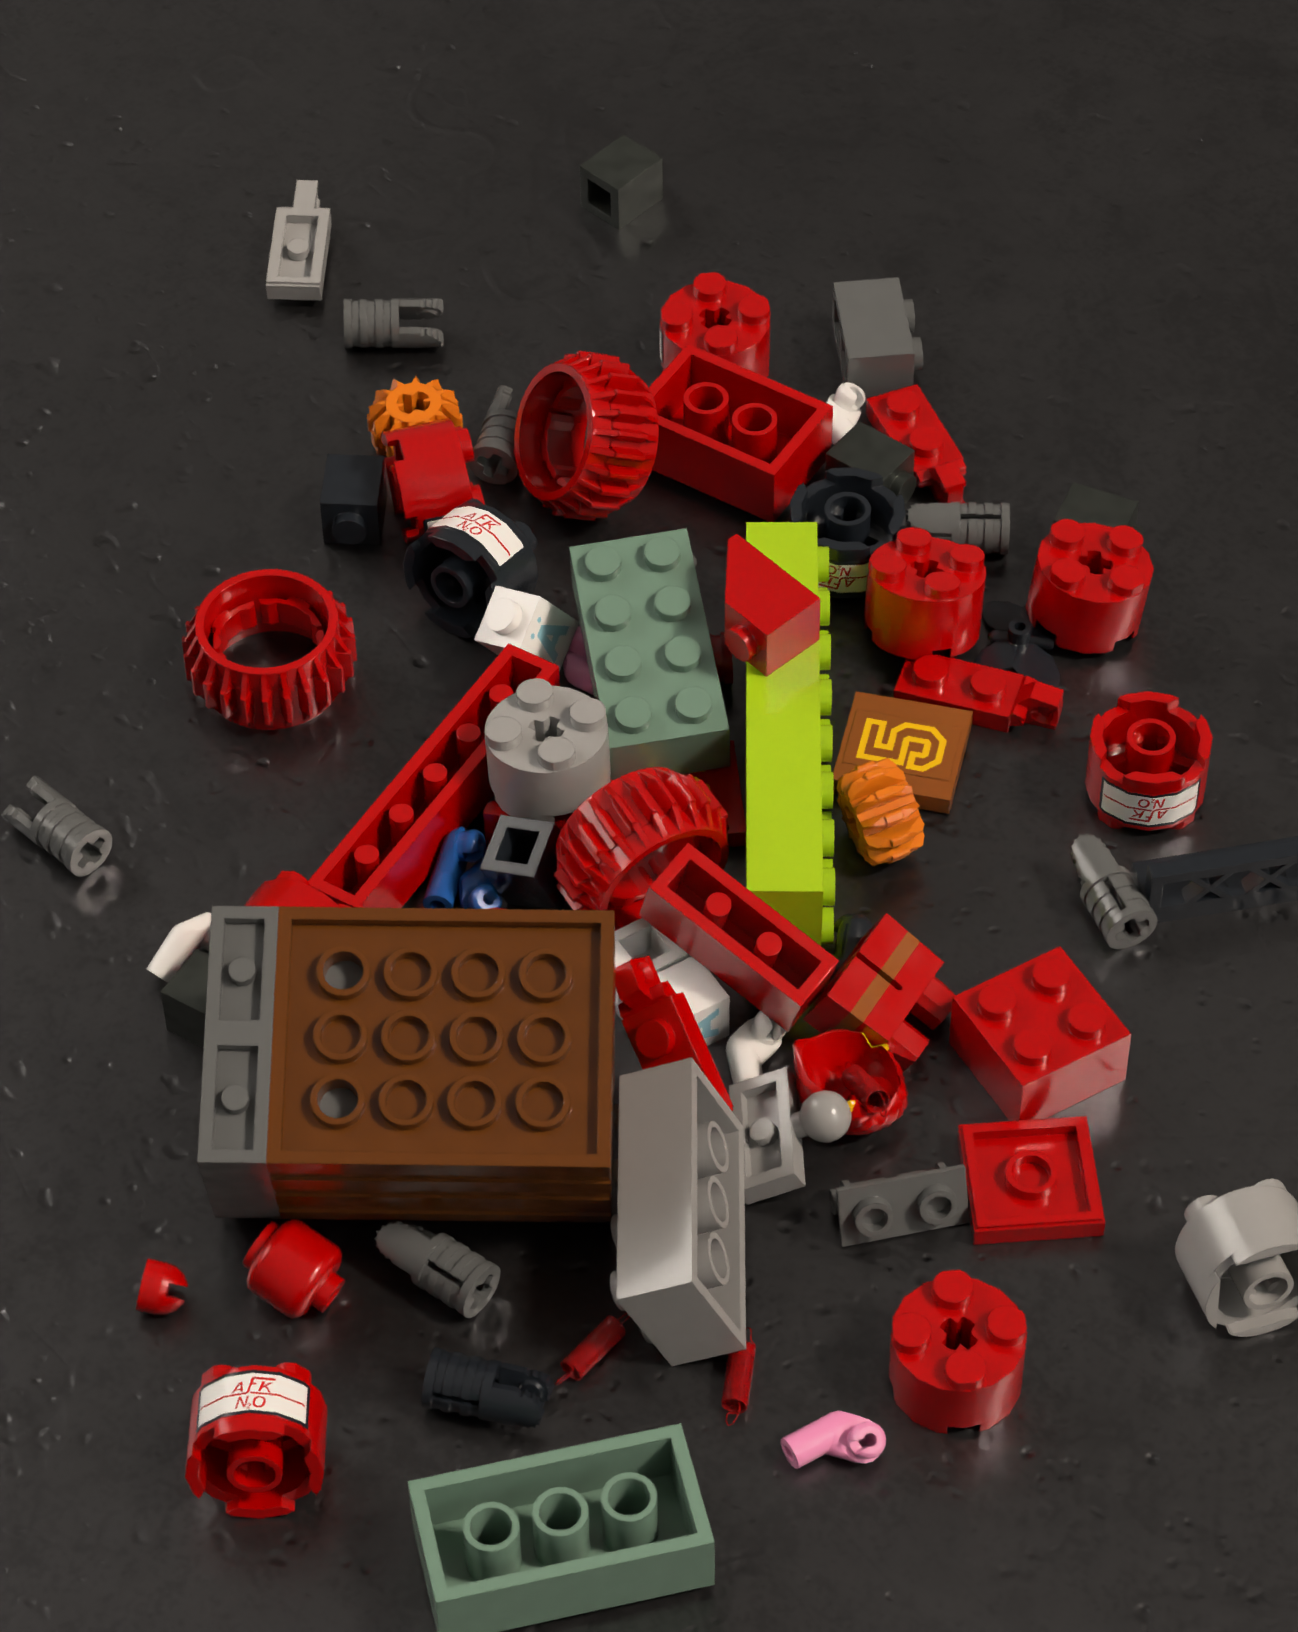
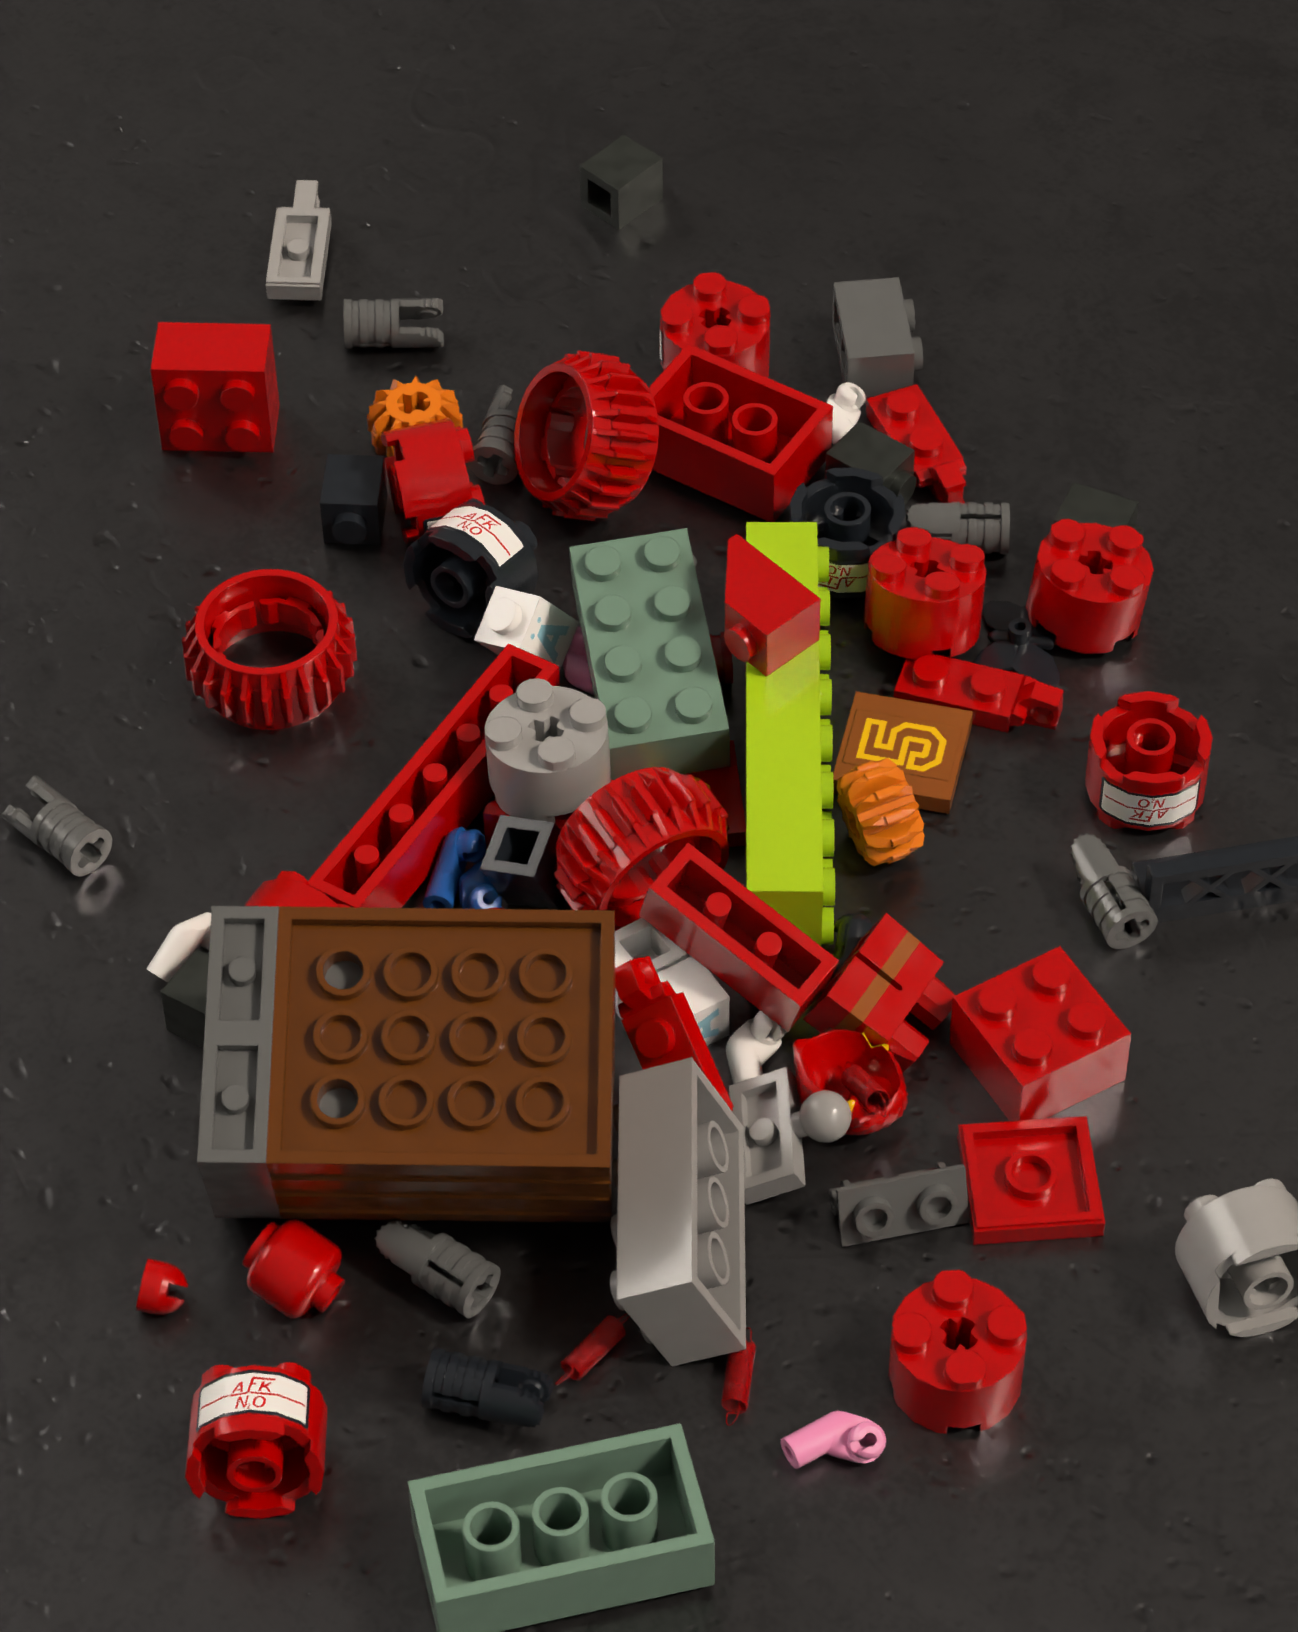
none -> red brick [150,322,280,452]

